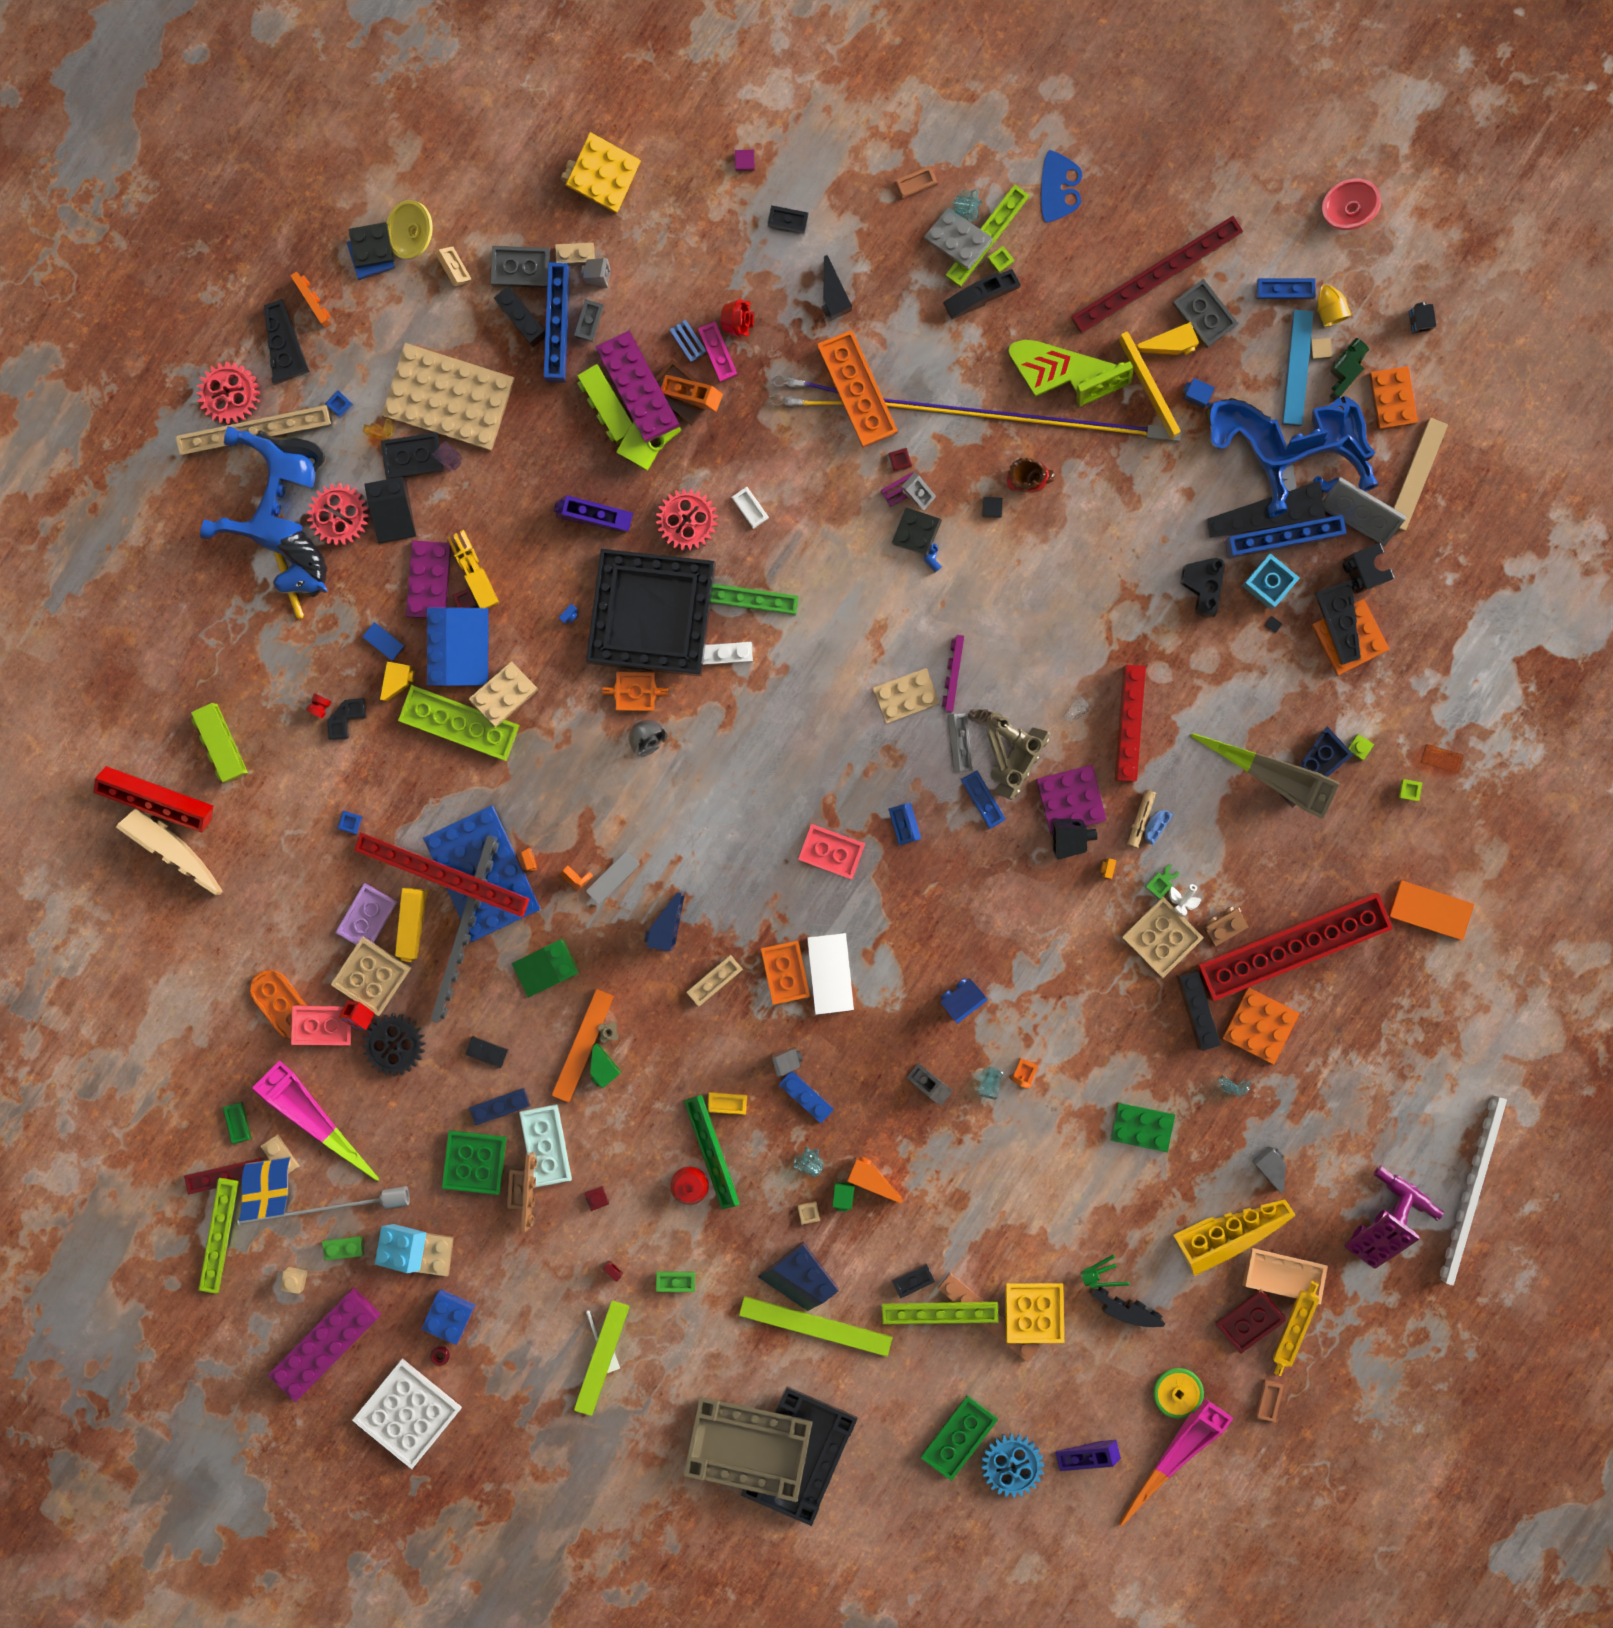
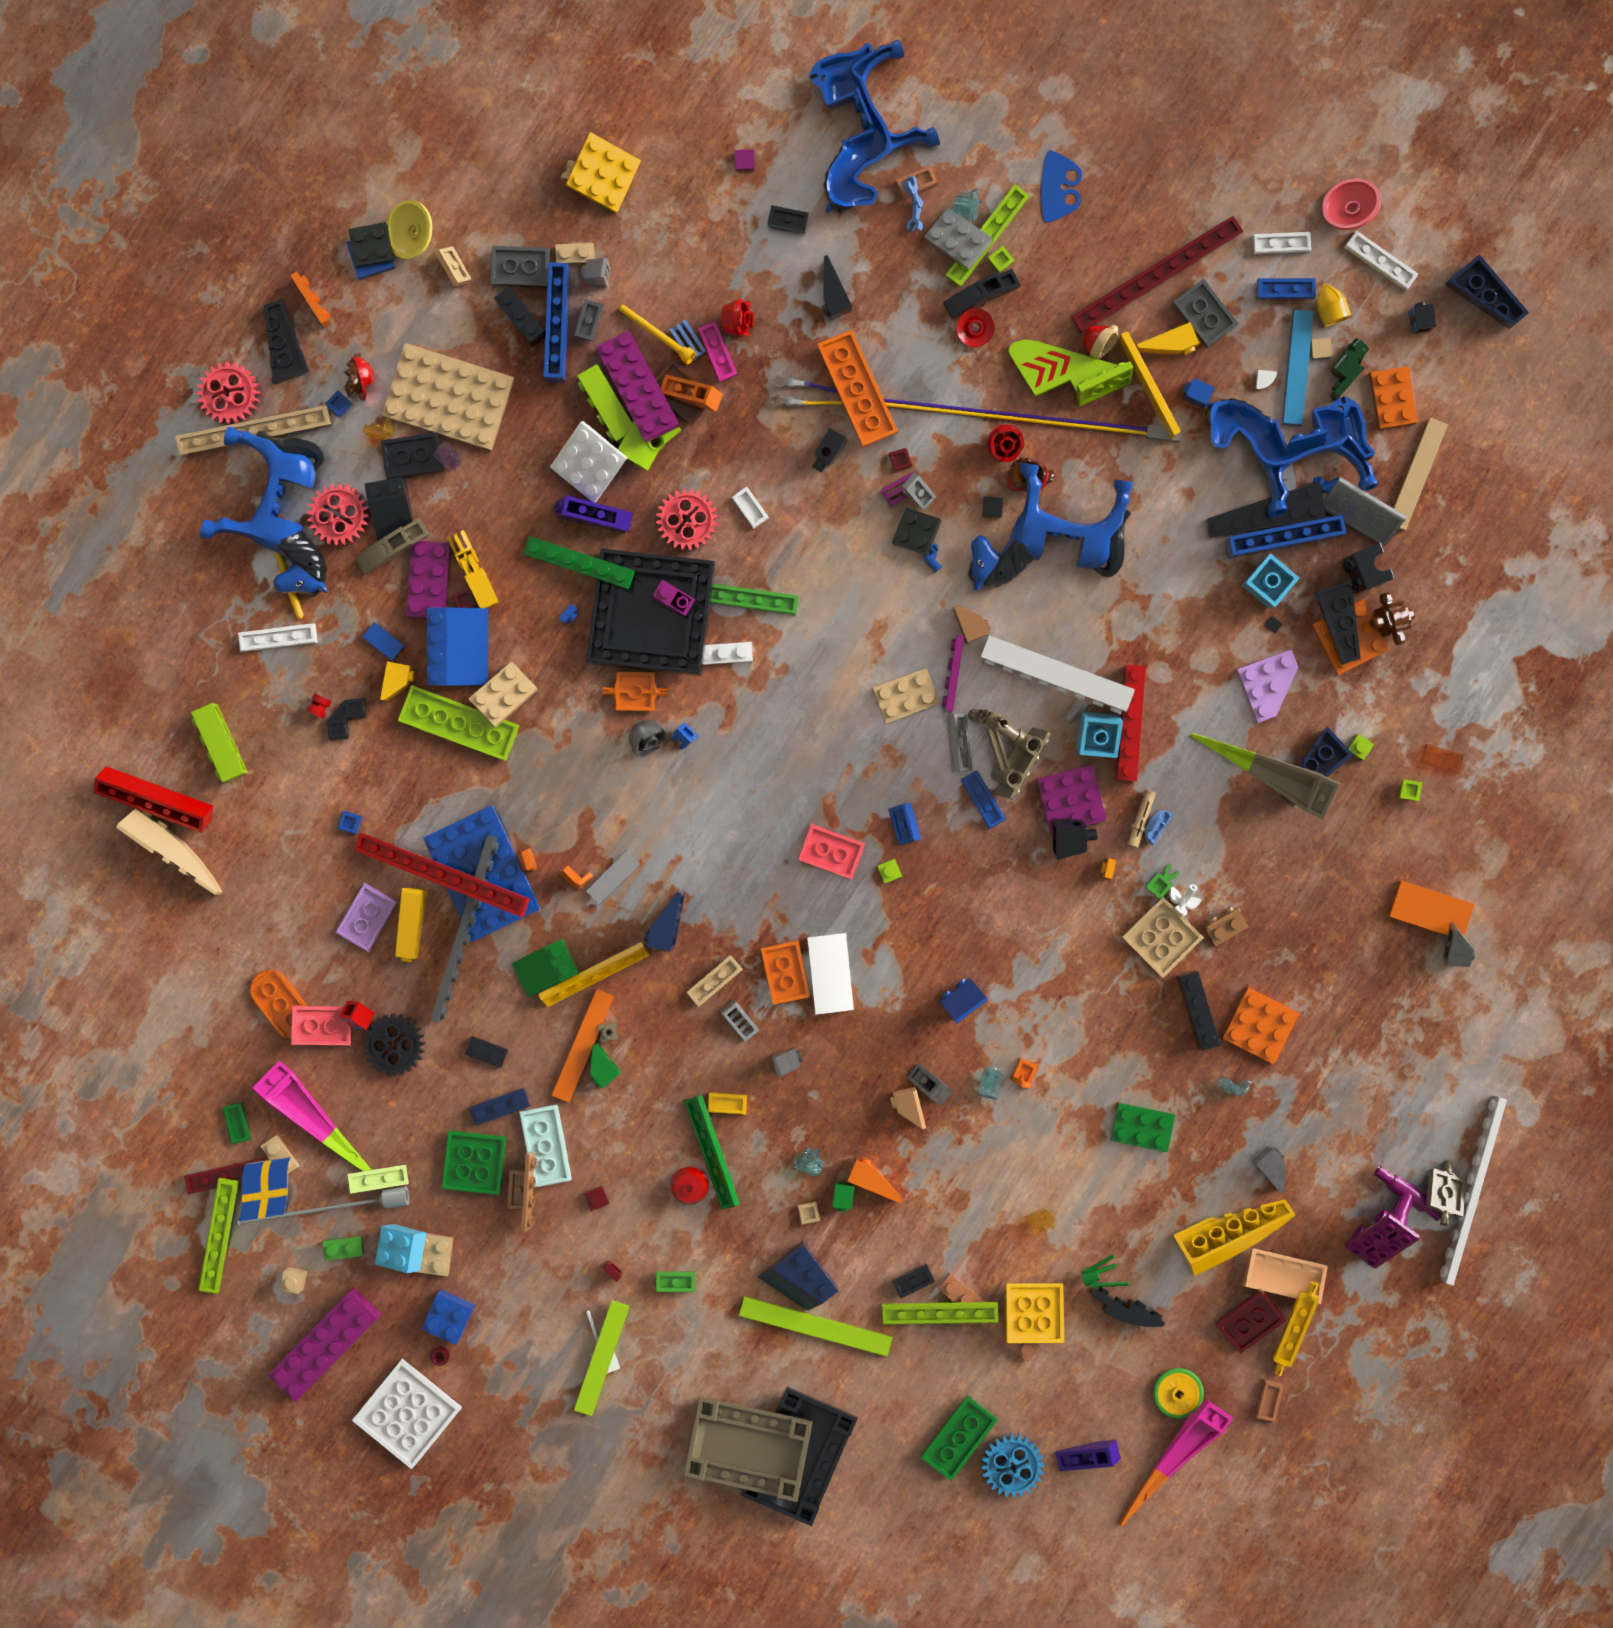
tan plate [331,936,411,1016] -> none
blue plate [779,1071,834,1123] -> none
black piece [1180,558,1225,617] -> none
red brick [1195,893,1393,1001] -> none
none -> white tile [238,623,318,652]
none -> hair [344,353,374,401]
none -> yellowish green plate [348,1165,409,1193]
none -> dark tan slope [355,518,430,575]
none -> green plate [523,536,635,590]
none -> yellow tile [538,942,649,1007]
none -> white plate [550,421,628,503]
none -> yellow piece [619,305,696,365]
none -> magenta slope [651,580,695,616]
none -> blue tile [671,723,698,750]
none -> light grey slope [720,999,759,1042]
none -> blue animal [809,39,940,213]
none -> black torso [812,428,848,473]
none -> lime plate [877,859,902,884]
none -> light nougat slope [890,1086,926,1129]
none -> medium blue piece [902,176,923,232]
none -> medium nougat slope [953,605,991,644]
none -> red dish [957,308,995,347]
none -> blue animal [968,462,1133,591]
none -> white brick [981,635,1135,714]
none -> red cone [987,424,1024,462]
none -> clear yellow bracket [1025,1207,1056,1236]
none -> medium azure brick [1076,712,1123,758]
none -> tan piece [1083,325,1118,359]
none -> lavender plate [1237,649,1298,723]
none -> white tile [1252,232,1311,255]
none -> white tile [1255,370,1277,390]
none -> white tile [1344,231,1418,291]
none -> reddish brown piece [1369,592,1416,646]
none -> dark tan plate [1426,1160,1466,1226]
none -> flat silver slope [1443,922,1475,967]
none -> dark blue wedge [1445,254,1529,329]

